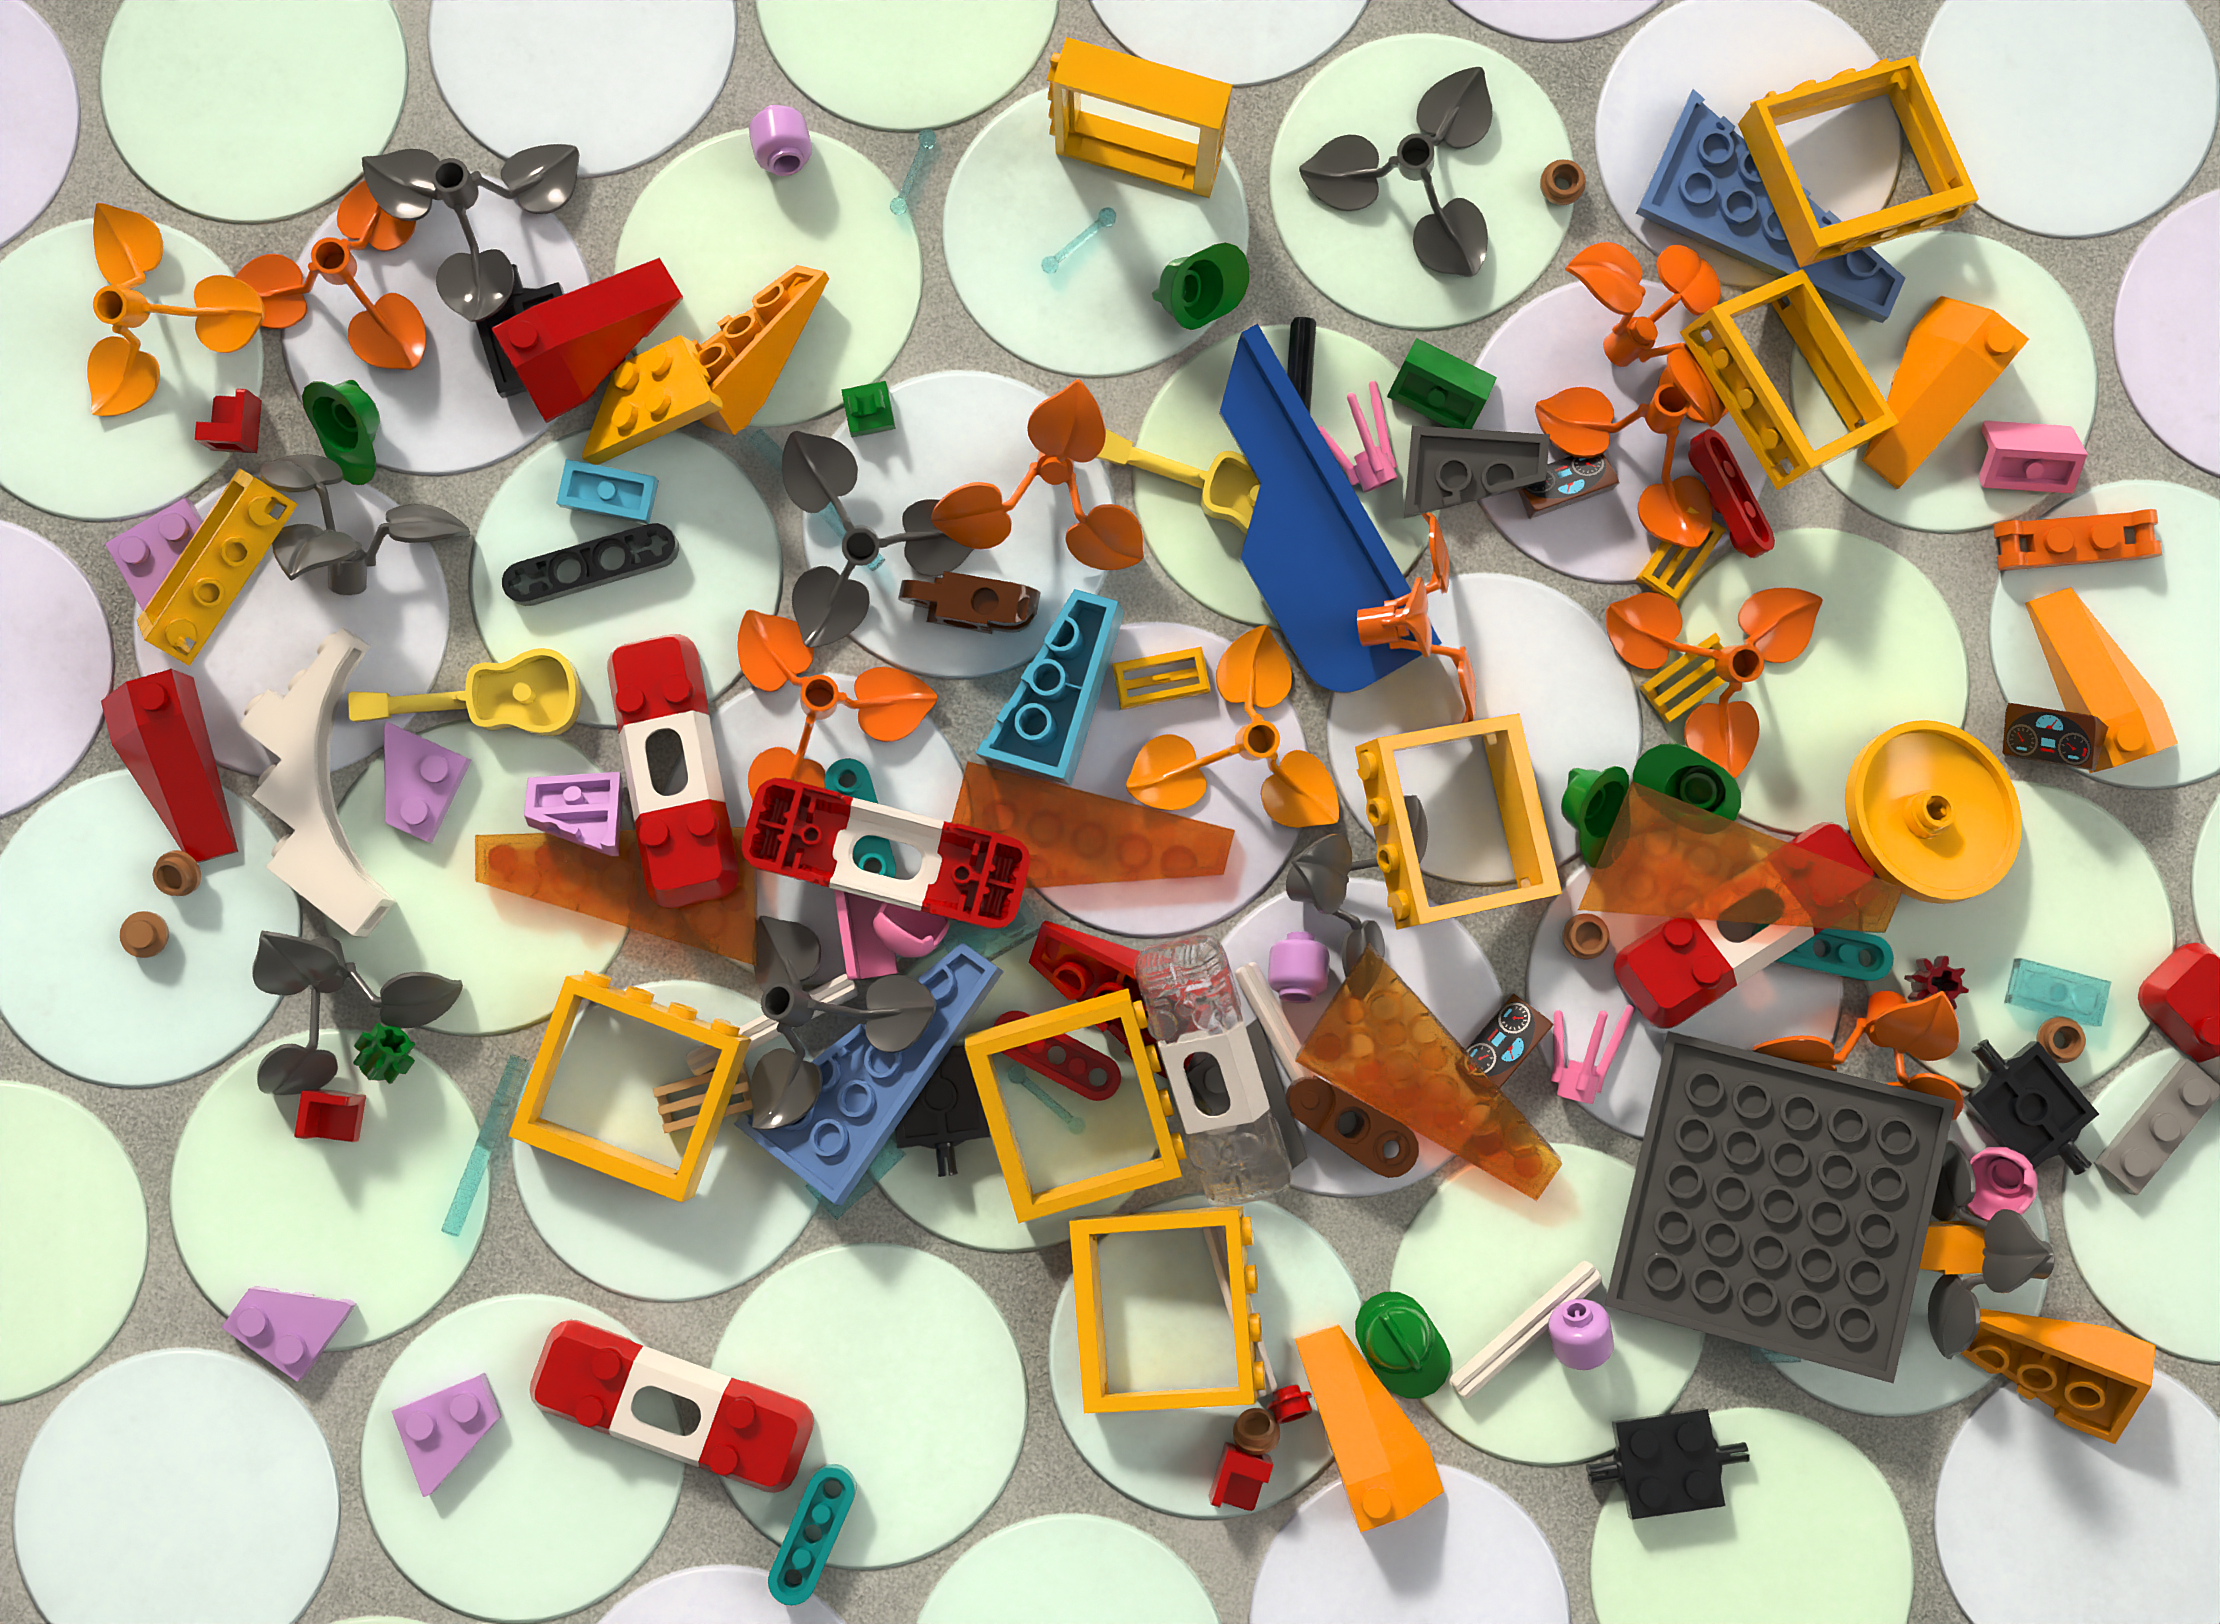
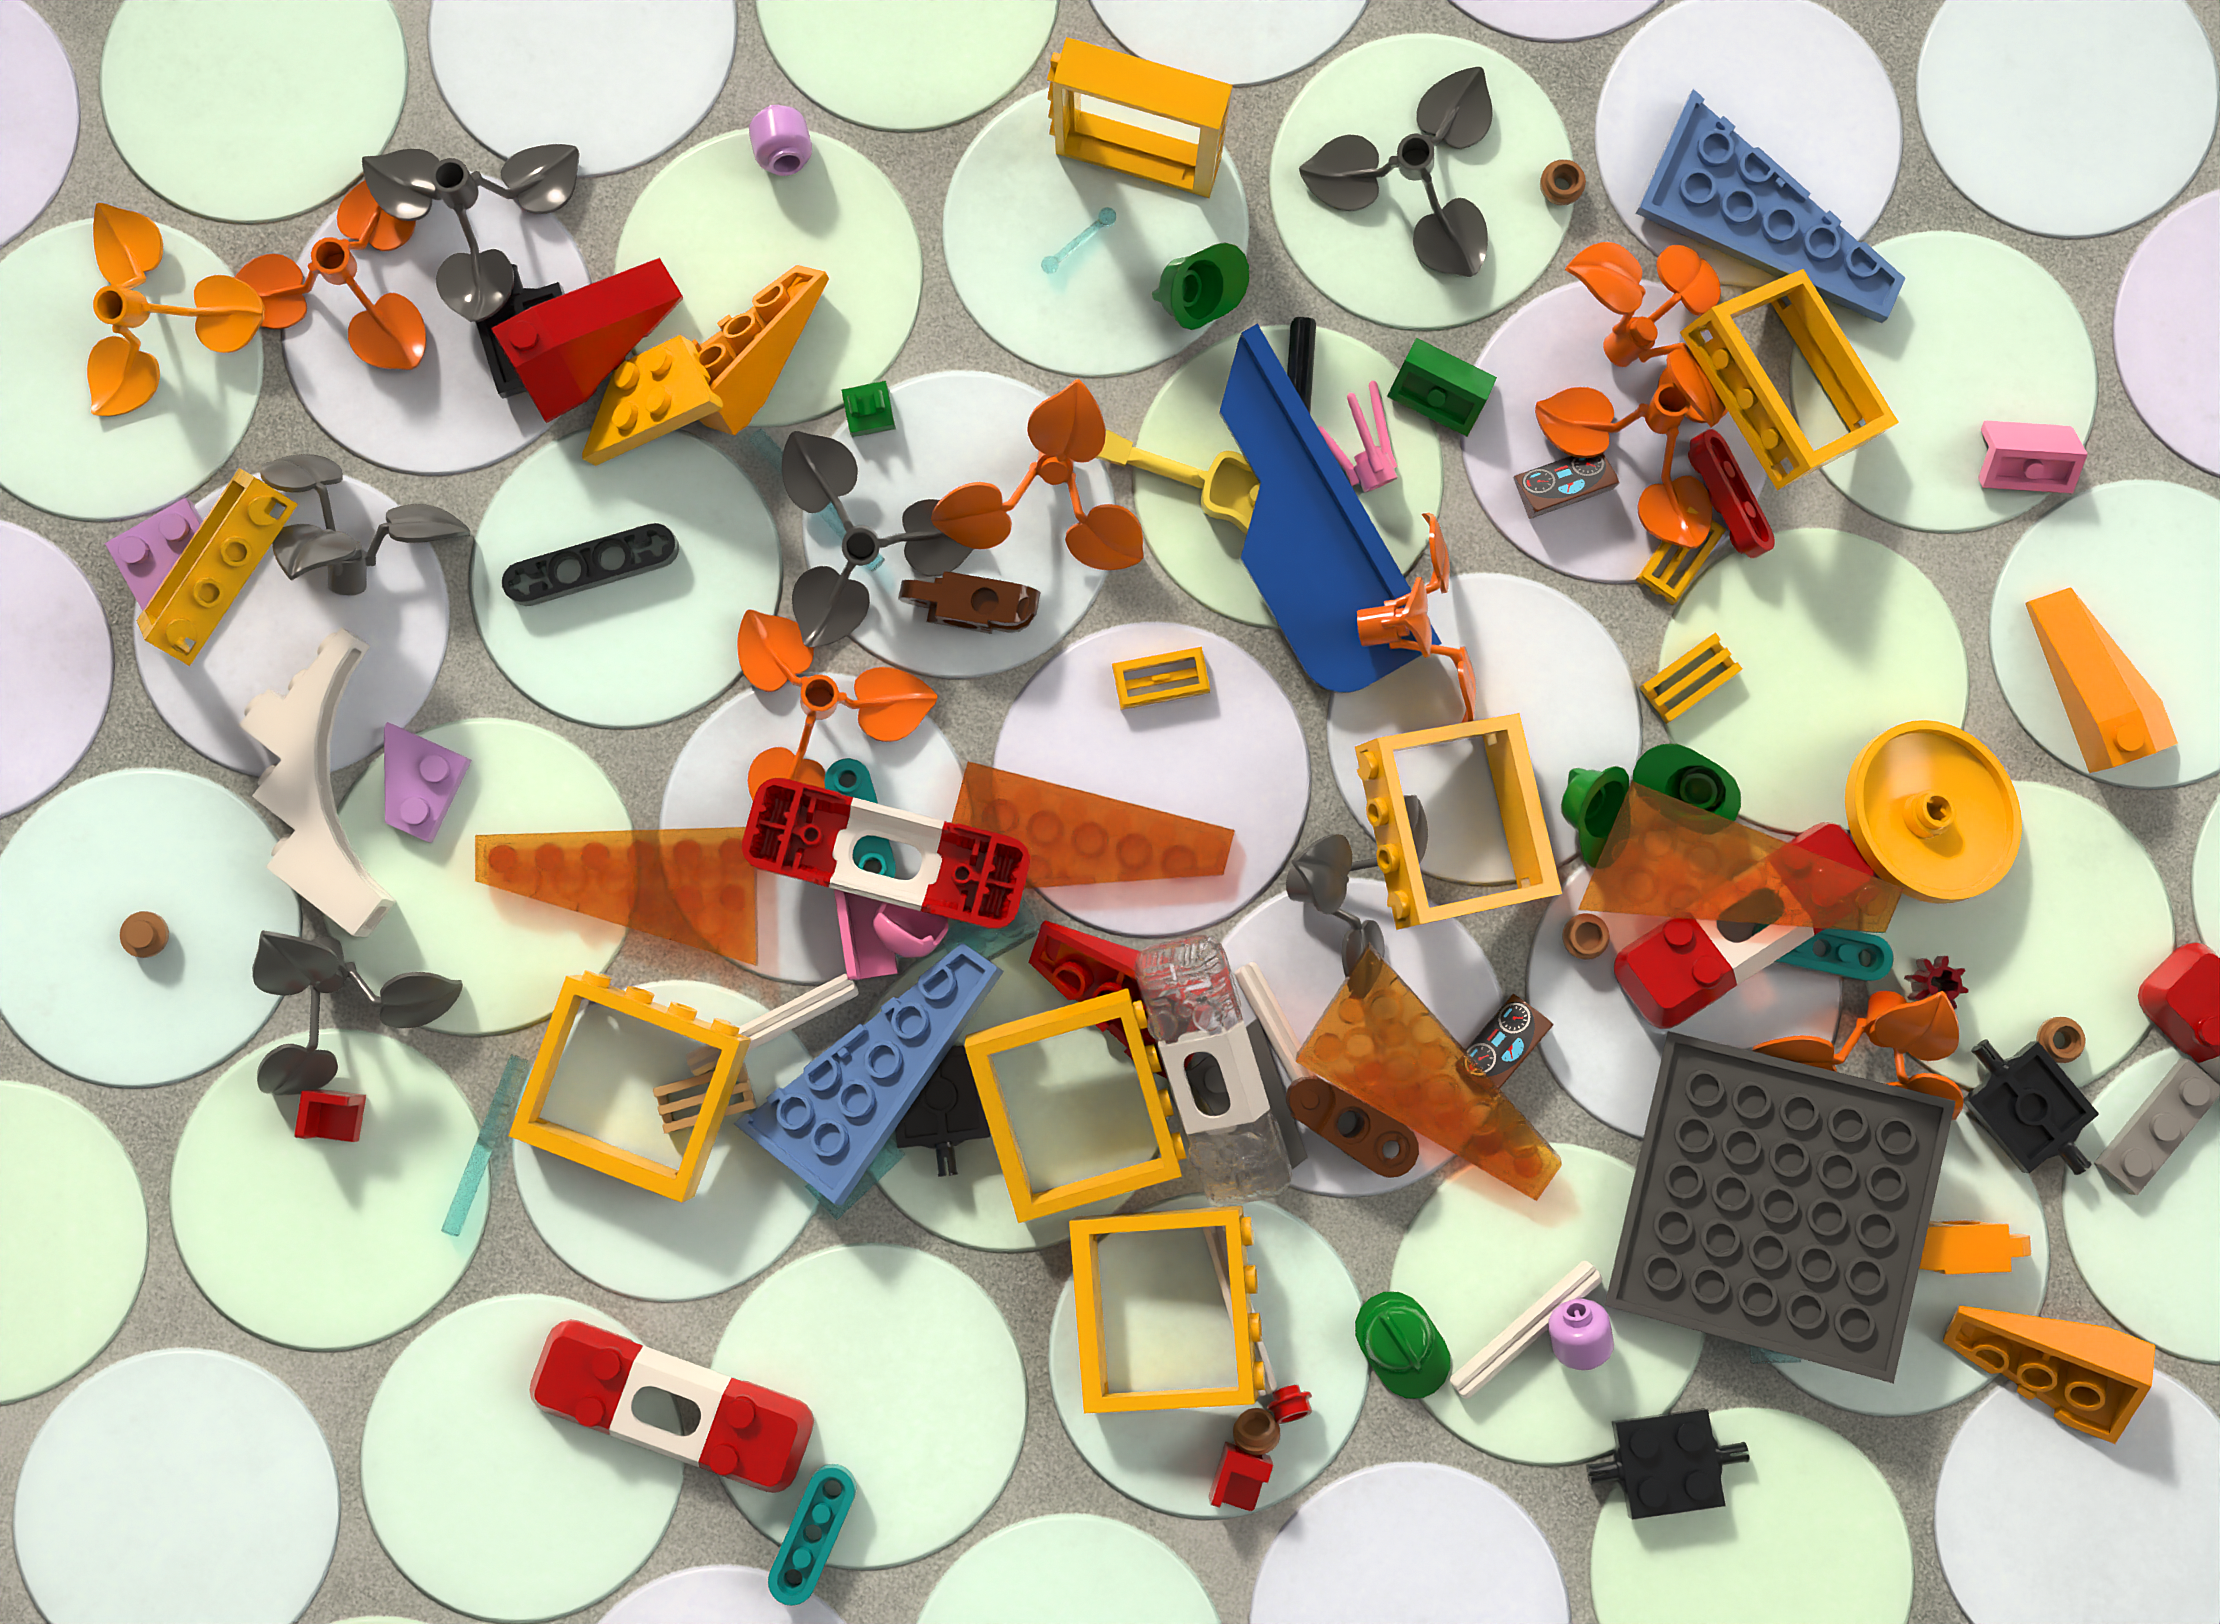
red wedge [101,669,239,863] -> none
medium nougat plate [152,850,201,896] -> none
red panel [194,389,262,453] -> none
lavender wing [221,1286,357,1382] -> none
green piece [302,380,380,485] -> none
light yellow piece [348,648,581,736] -> none
green gear [353,1023,415,1084] -> none
lavender wing [391,1373,501,1497] -> none
lavender wing [524,772,624,856] -> none
medium azure plate [556,459,659,524] -> none
red piece [607,634,740,909] -> none
dark grey plant [751,916,937,1130] -> none
clear light blue hinge [890,129,936,215] -> none
medium azure wedge [976,589,1125,786] -> none
red plate [993,1011,1121,1101] -> none
clear light blue hinge [1008,1065,1086,1135] -> none
light orange plant [1126,625,1339,828] -> none
lavender head [1268,932,1330,1004] -> none
light orange wedge [1295,1324,1444,1532] -> none
dark grey wing [1404,425,1550,519] -> none
bright pink plant [1550,1005,1635,1104] -> none
orange plant [1605,588,1823,778] -> none
yellow window [1738,55,1979,268] -> none
light orange wedge [1862,296,2029,489] -> none
dark grey plant [1928,1140,2055,1359] -> none
bright pink hair [1966,1147,2038,1222] -> none
orange plate [1993,509,2162,571] -> none
slope [2002,703,2109,771] -> none
clear light blue plate [2004,958,2111,1027] -> none

